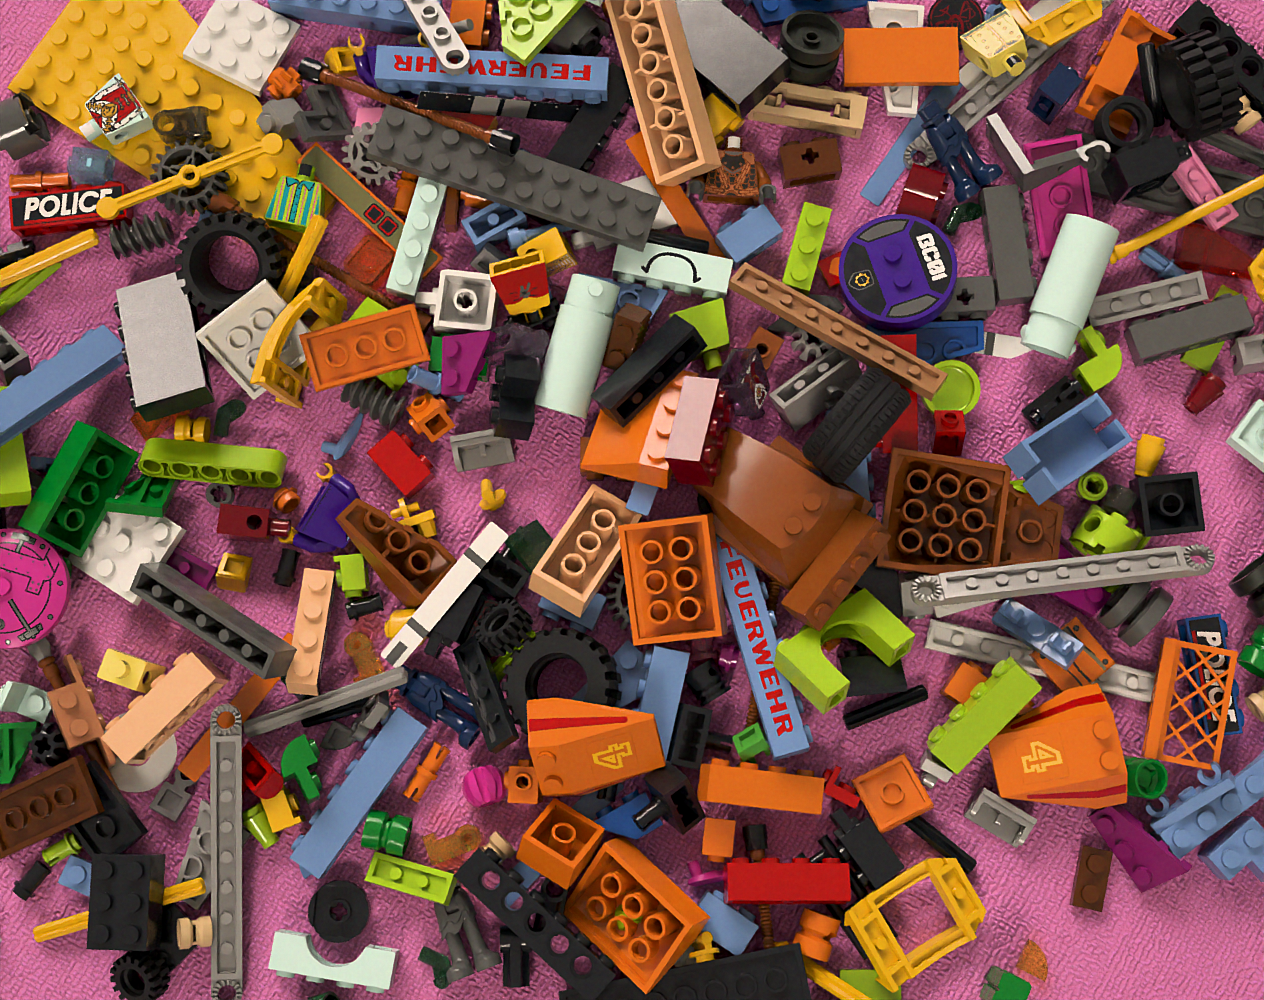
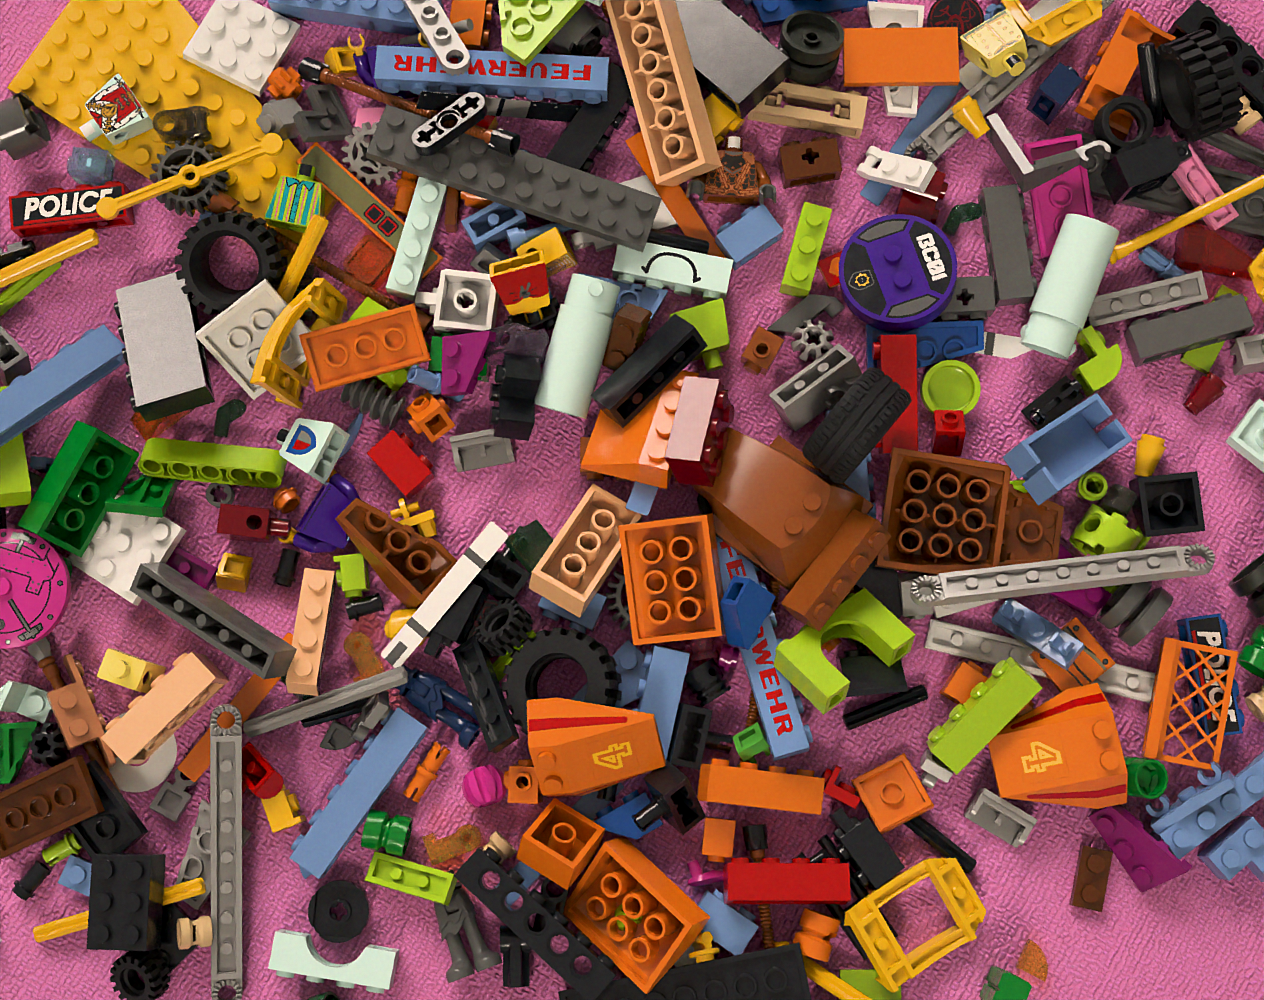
orange pin [9,171,72,193] -> none
dark grey piece [109,211,175,260] -> none
yellow wheel [174,415,211,443] -> none
lime cone [242,802,280,849] -> none
green brick [281,734,323,805] -> none
clear green arm [418,946,452,989] -> none
yellow plate [479,479,507,511] -> none
torso [716,348,770,421] -> none
medium nougat plate [728,262,948,401] -> none
dark blue piece [917,99,1003,203] -> none
none -> light aqua torso [277,418,350,484]
none -> black beam [412,92,488,156]
none -> blue slope [720,576,776,650]
none -> white plate [856,146,937,193]
none -> yellow cone [950,95,990,139]

